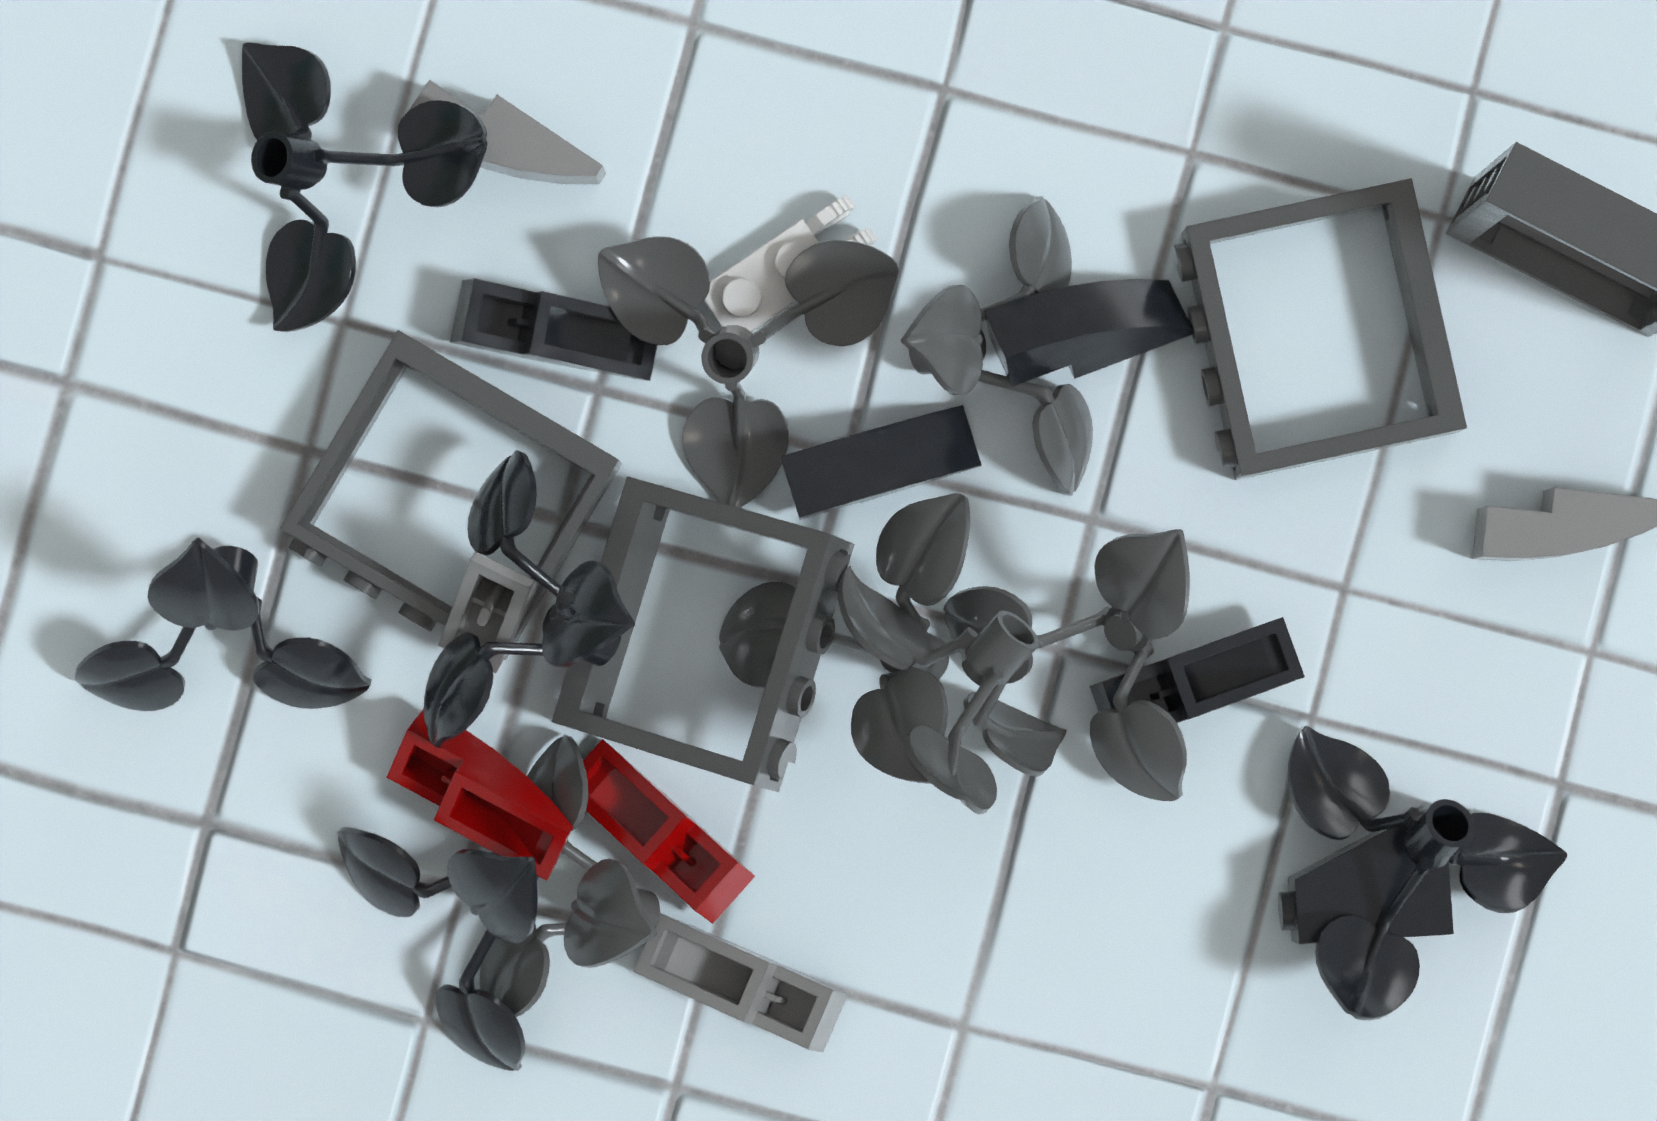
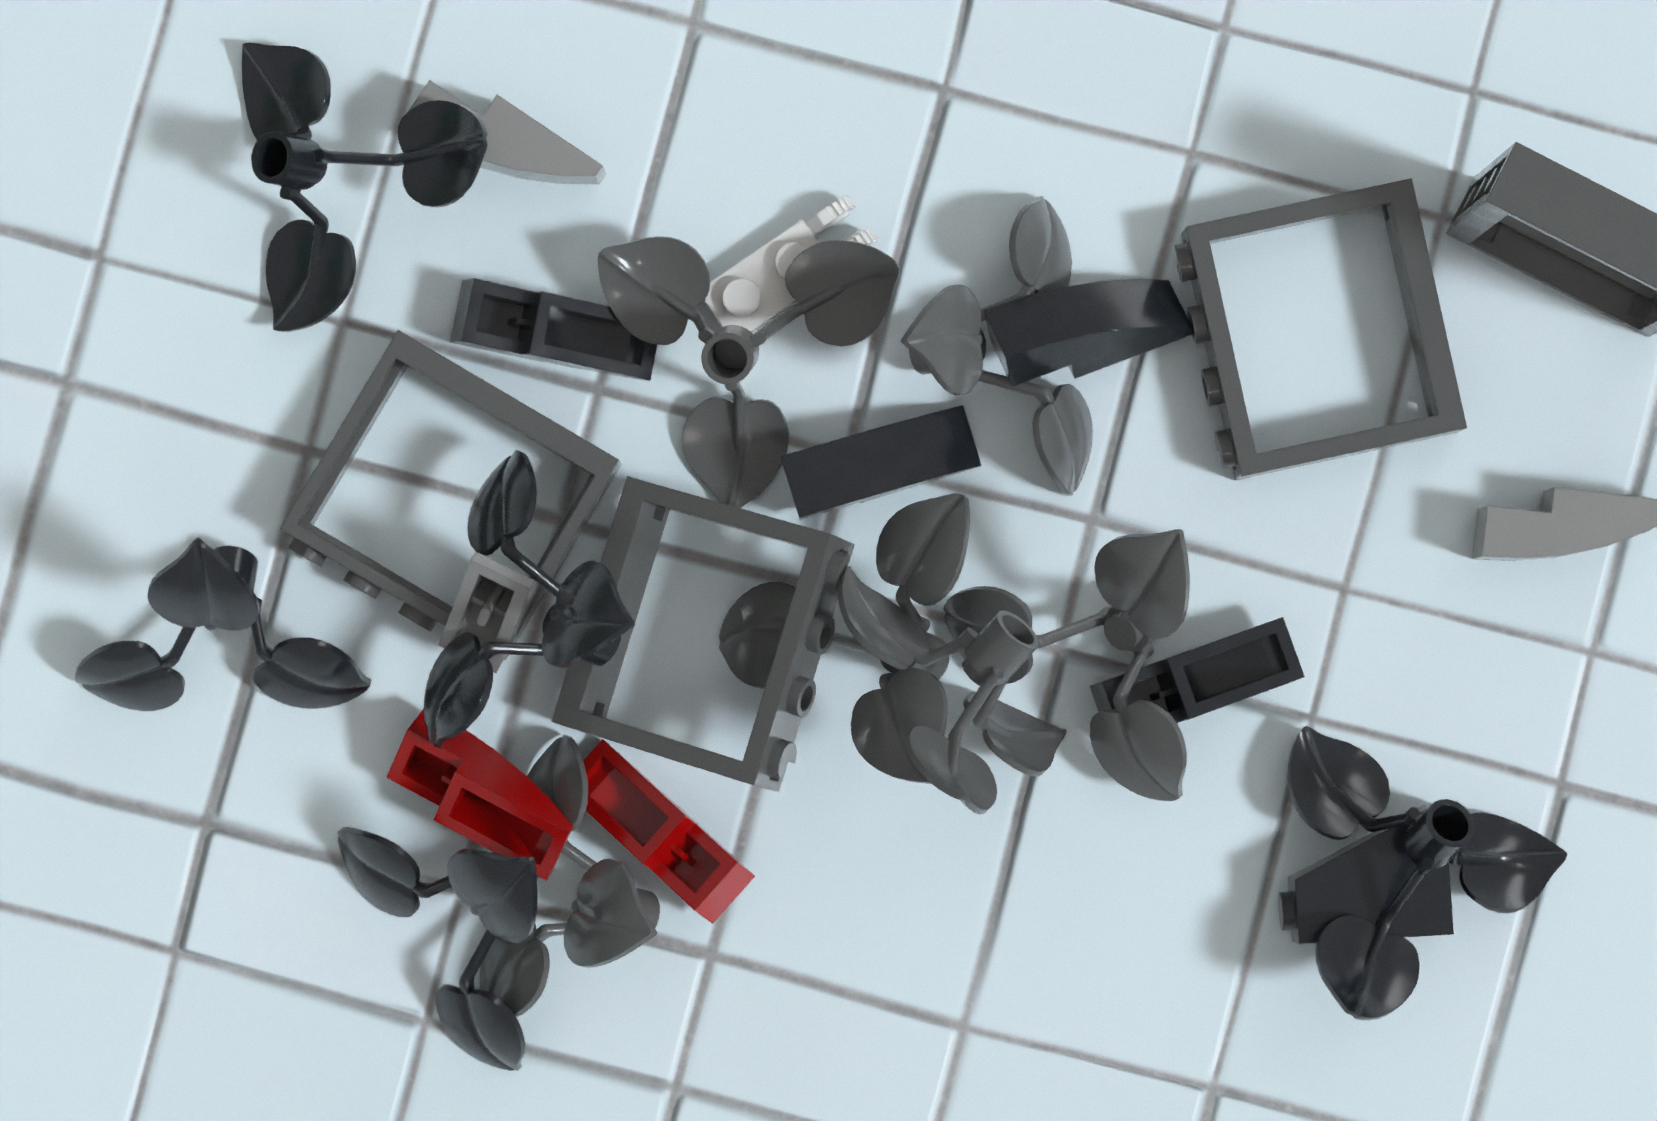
light grey slope [633,913,848,1052] -> none

